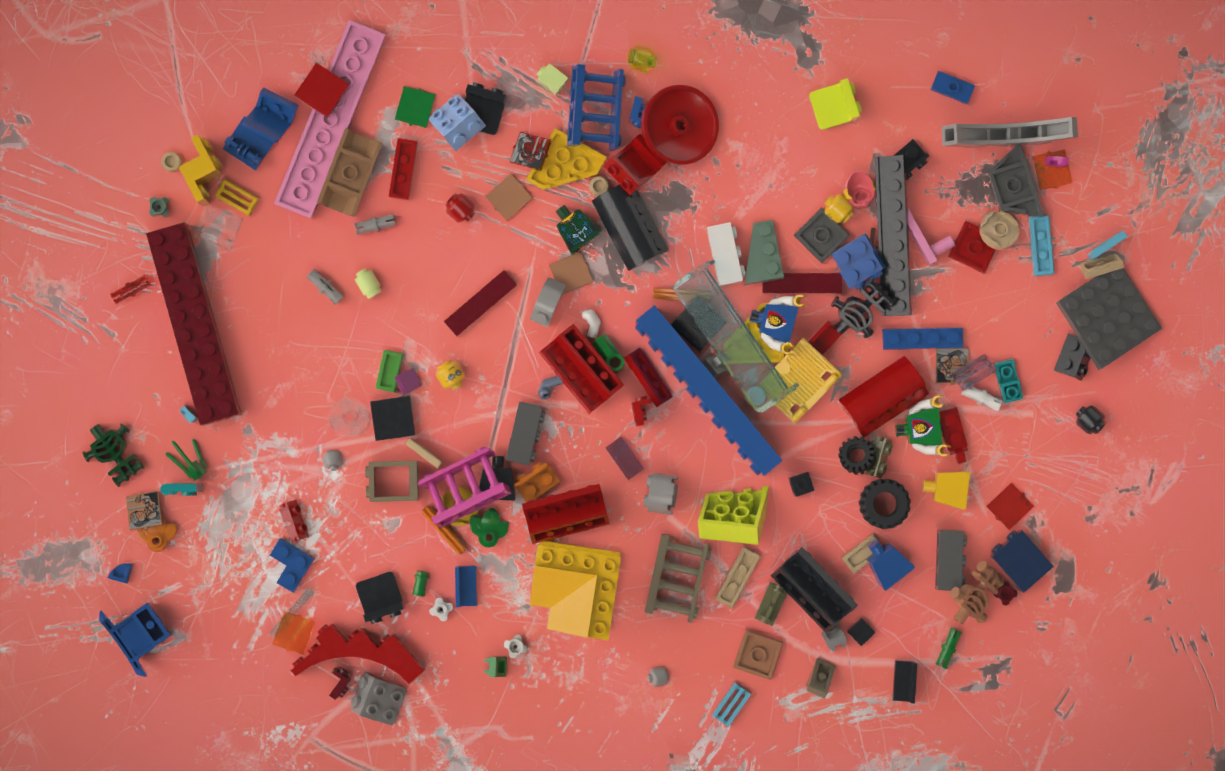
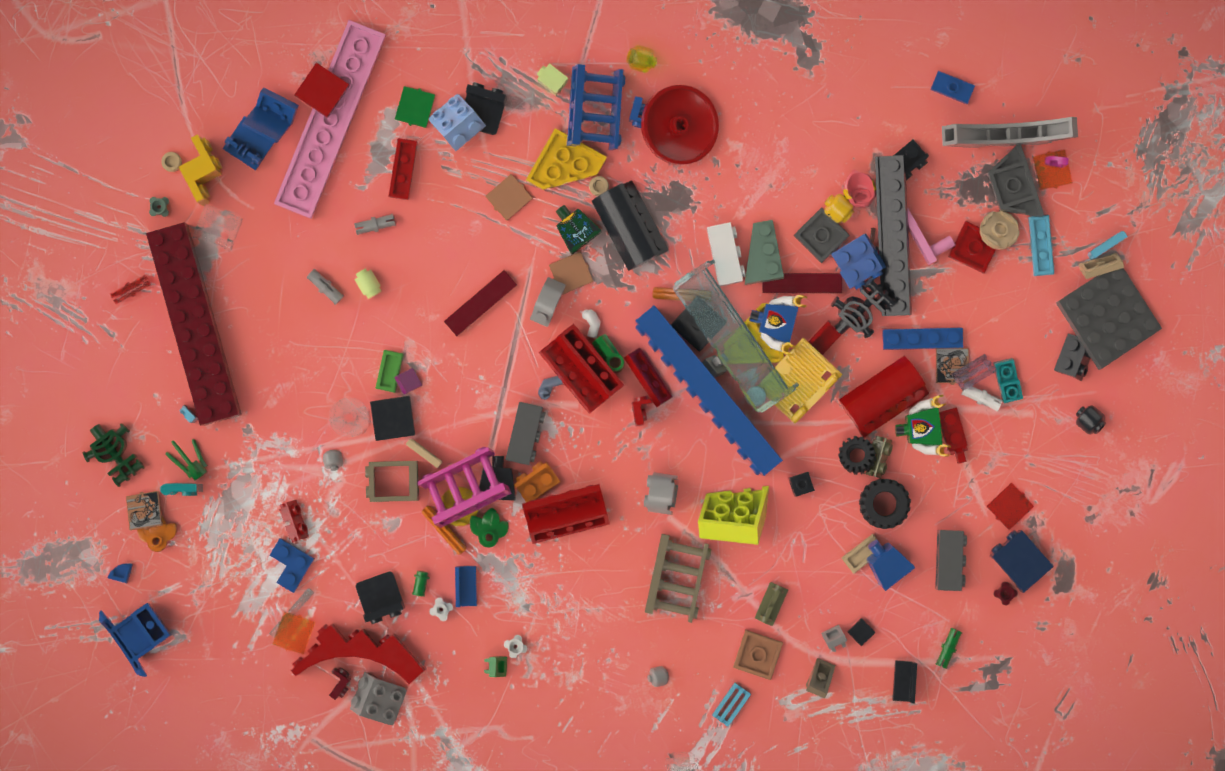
yellow tile [215,179,260,216] -> none
medium nougat piece [317,128,382,217] -> none
yellow head [436,360,465,390] -> none
red head [445,193,475,223] -> none
piece [510,132,552,171] -> none
yellow panel [530,541,621,640] -> none
red panel [603,134,667,195] -> none
tile [605,436,644,480] -> none
tan tile [715,546,761,608] -> none
black brick [770,547,858,633] -> none
neon yellow bracket [809,78,862,130] -> none
yellow torso [922,472,970,510] -> none
nougat piece [950,561,1004,624] -> none

